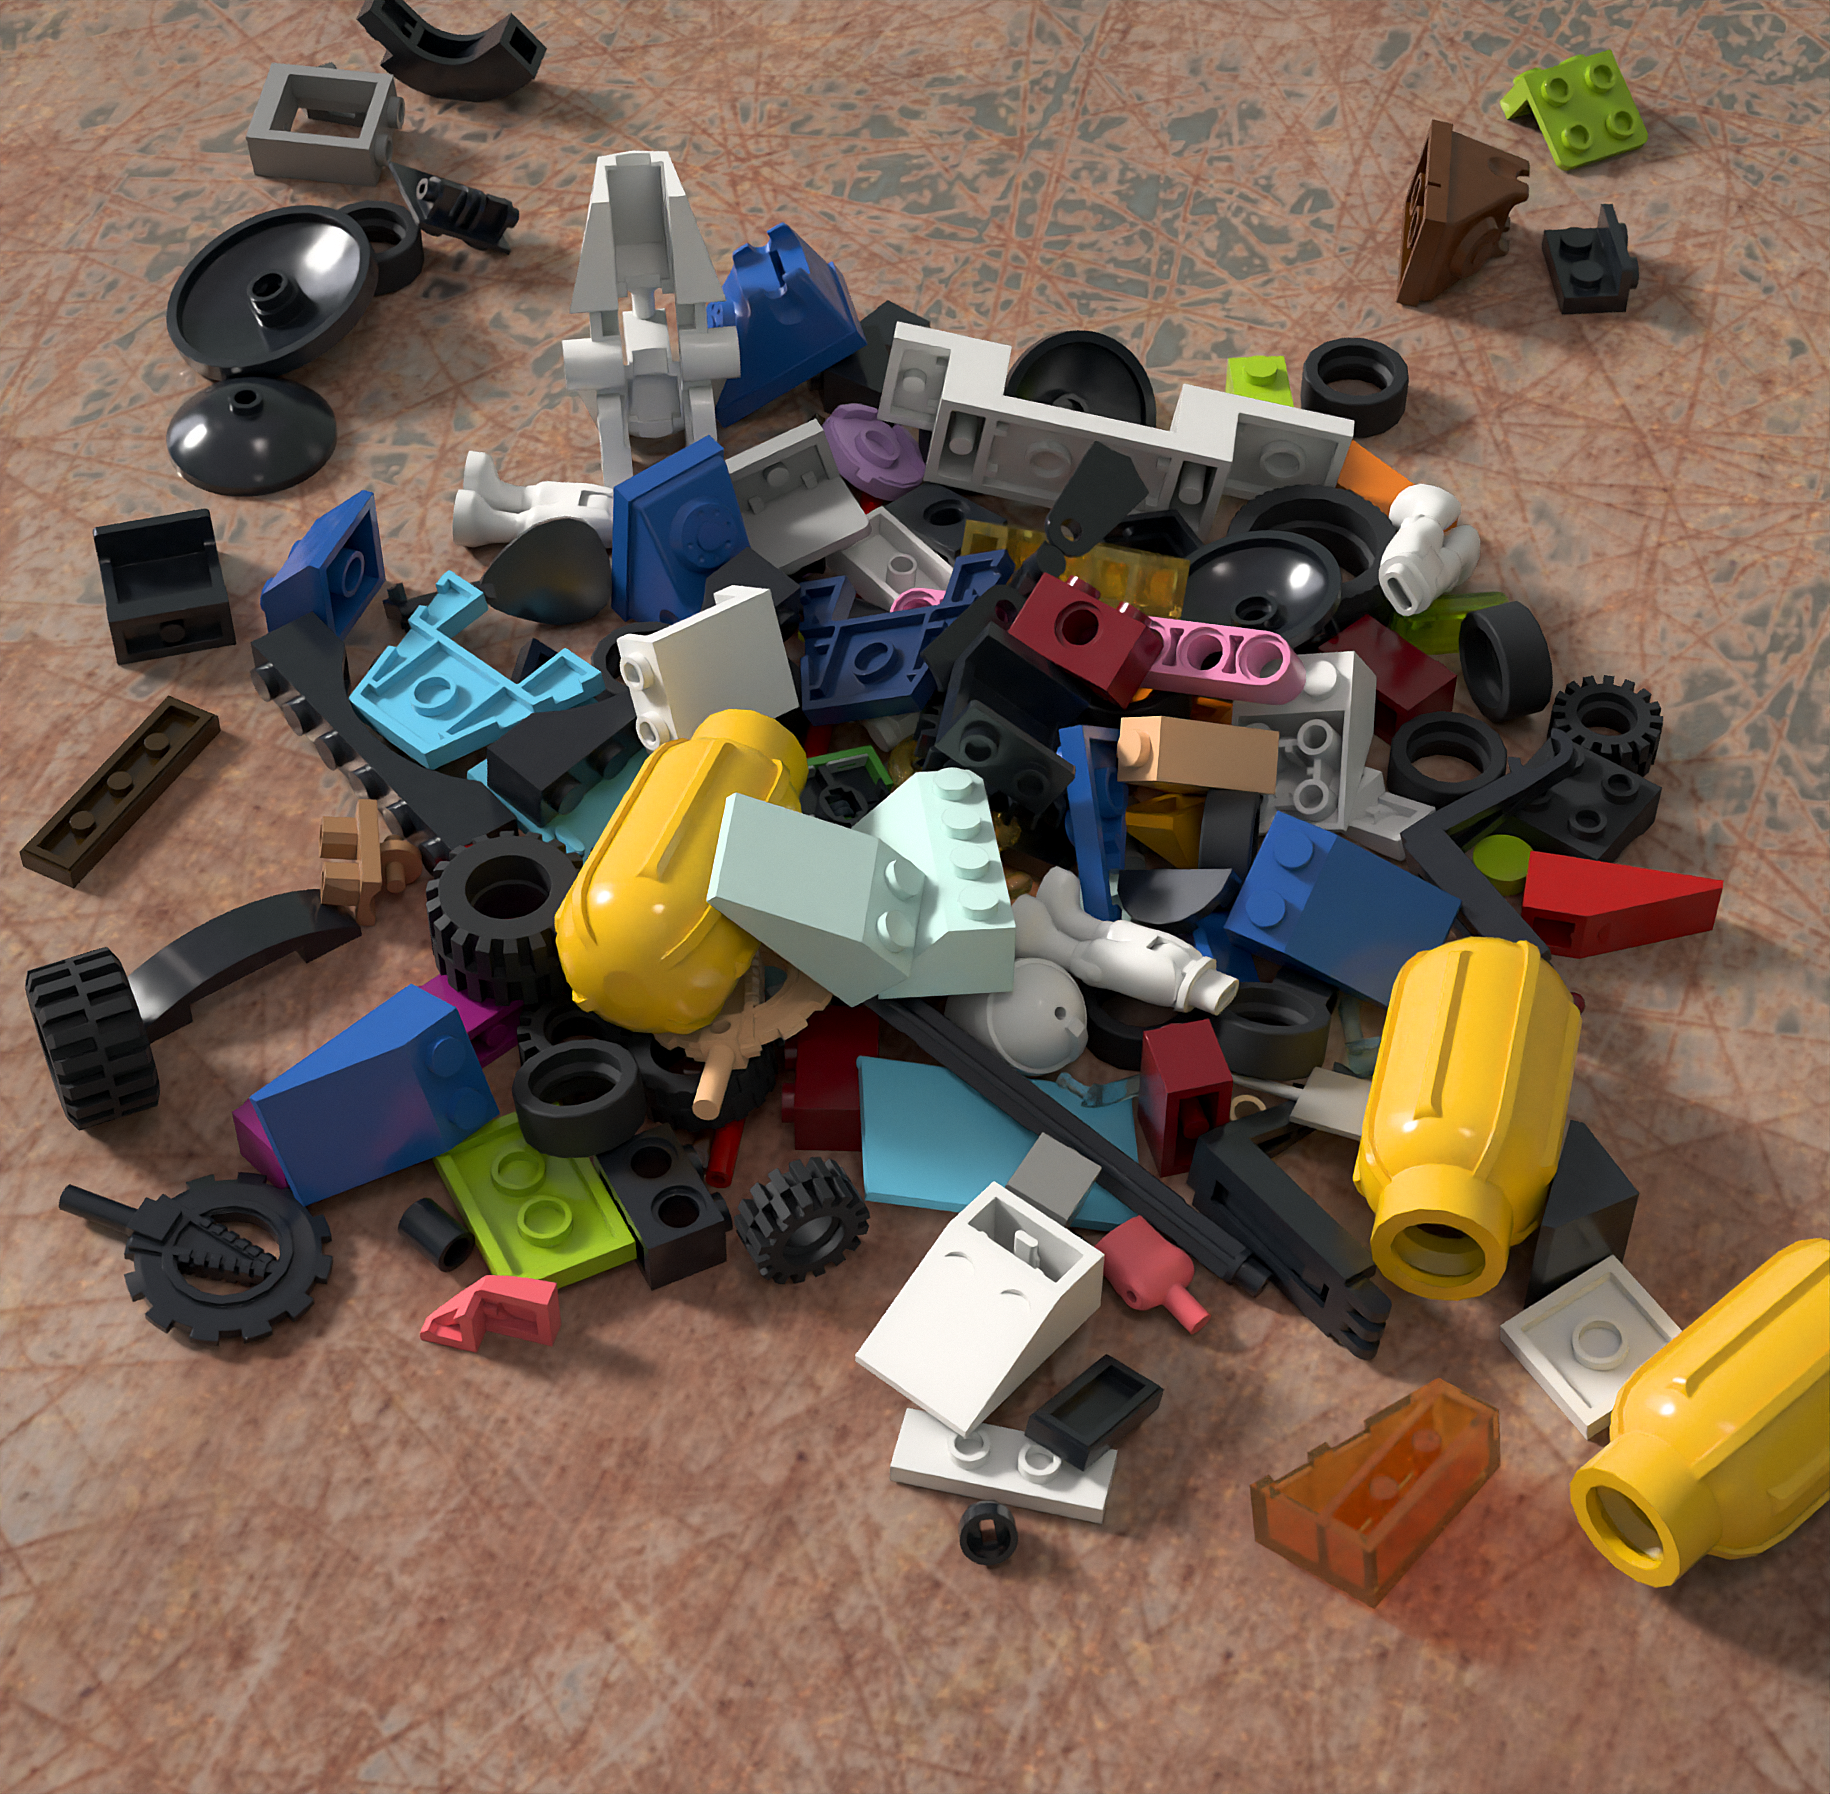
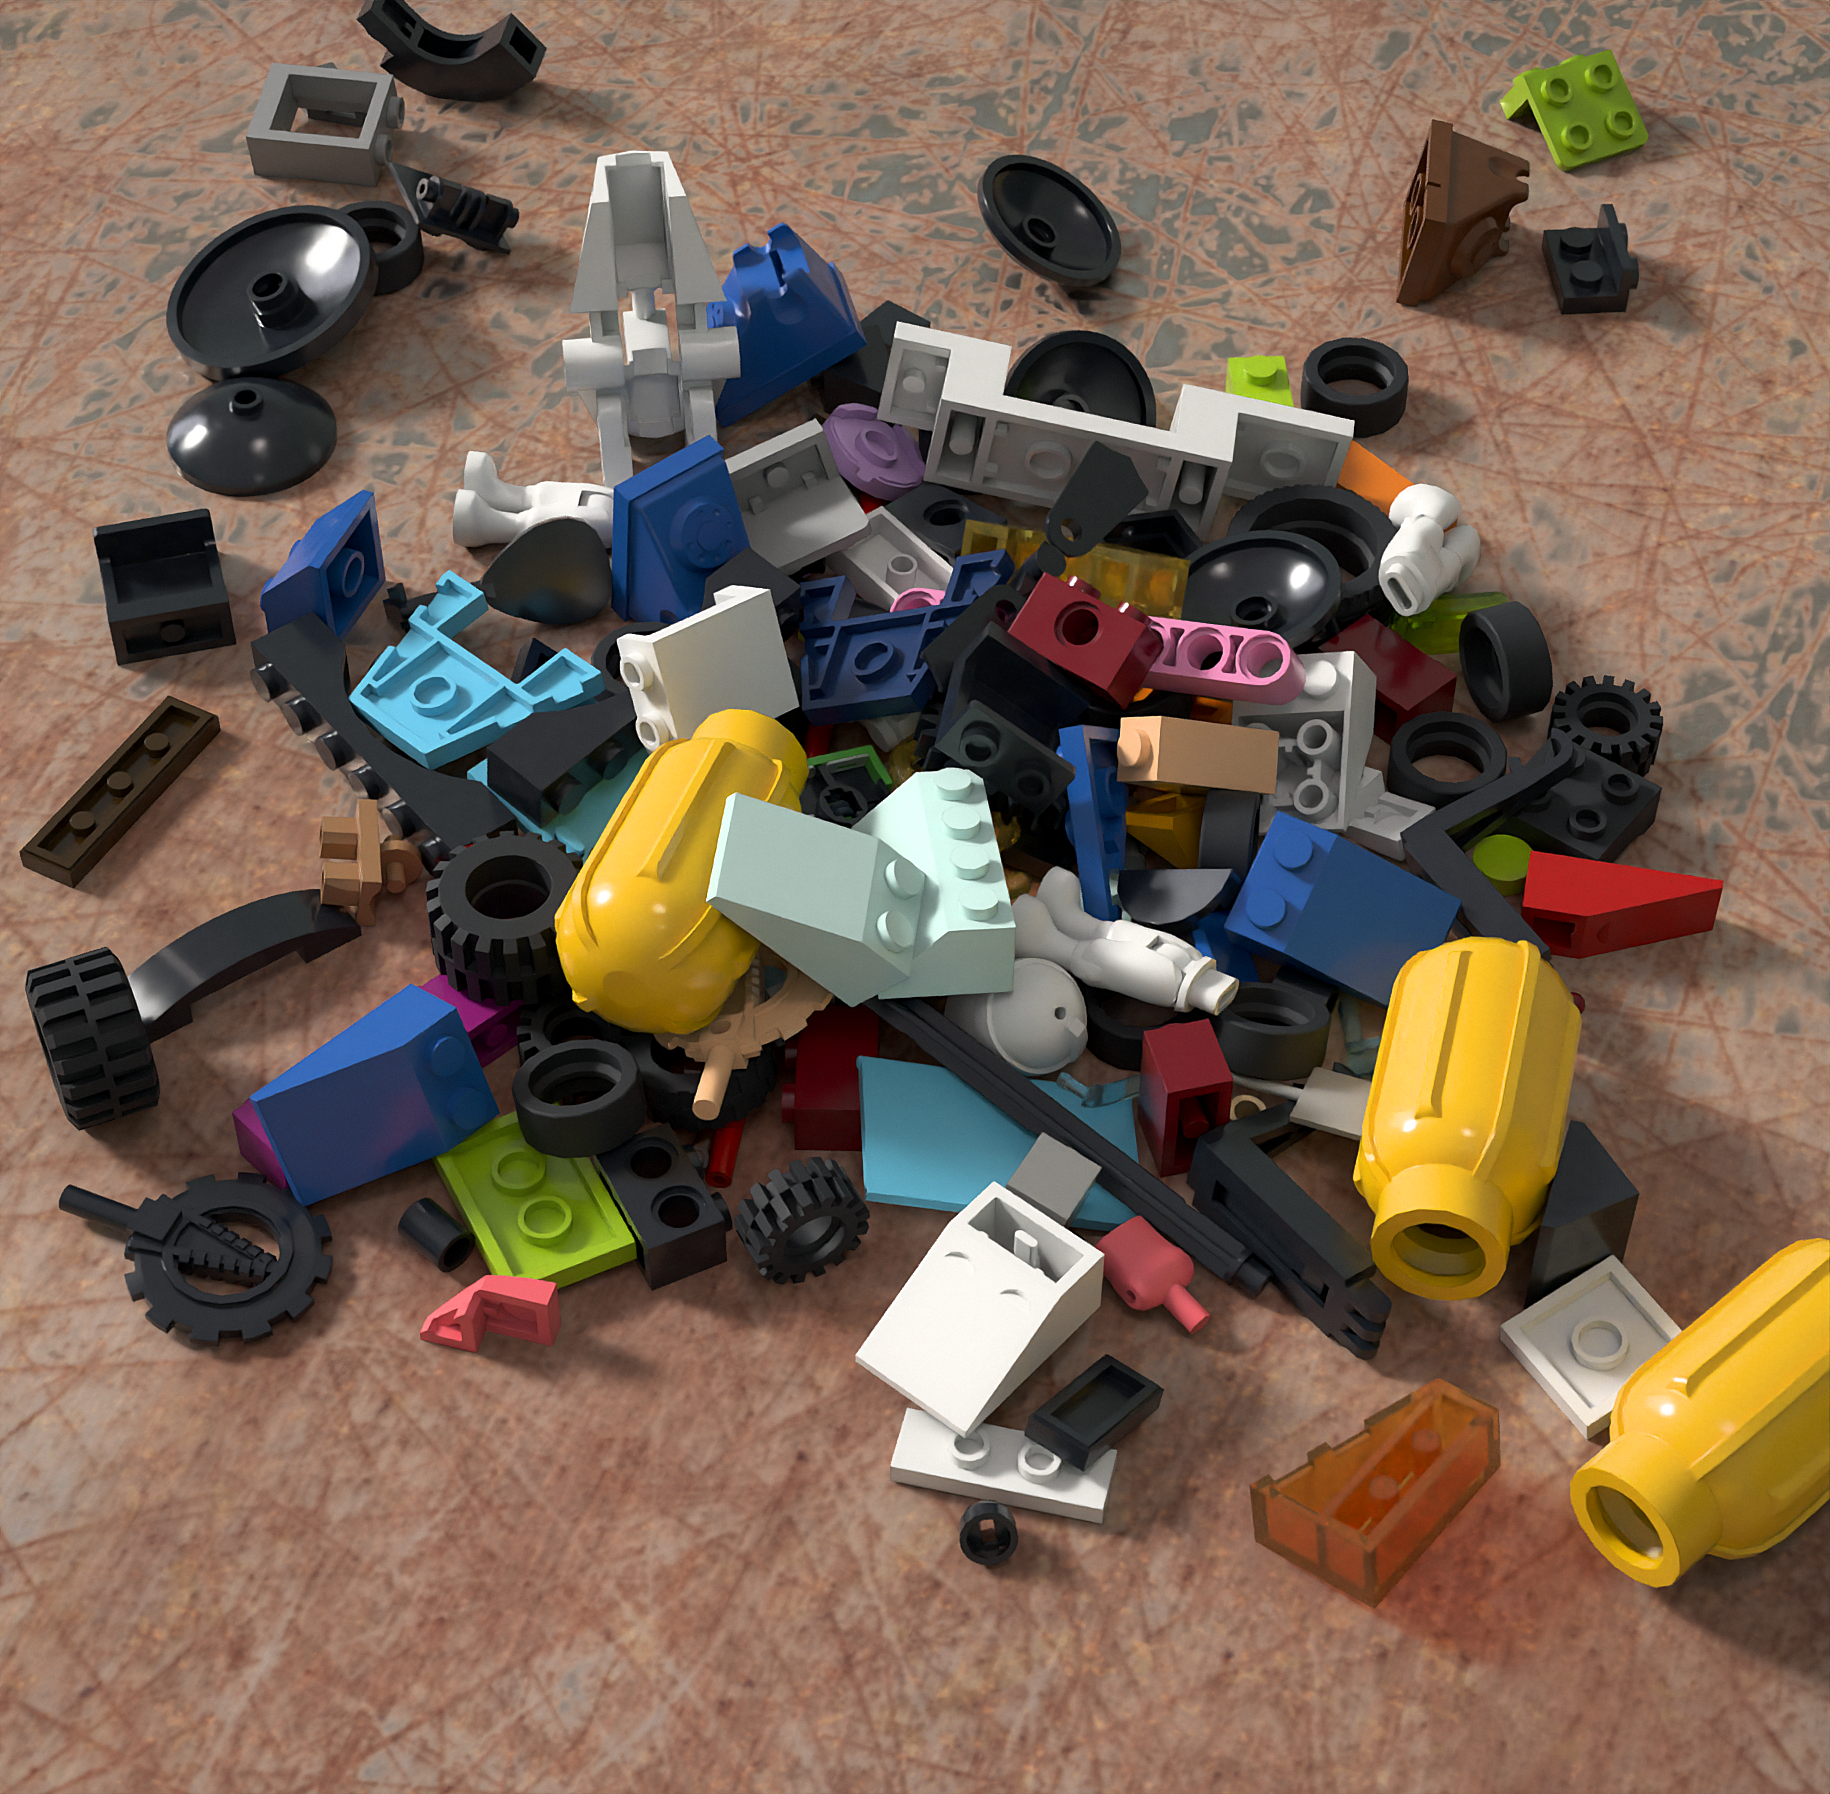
none -> black dish [977,155,1121,286]

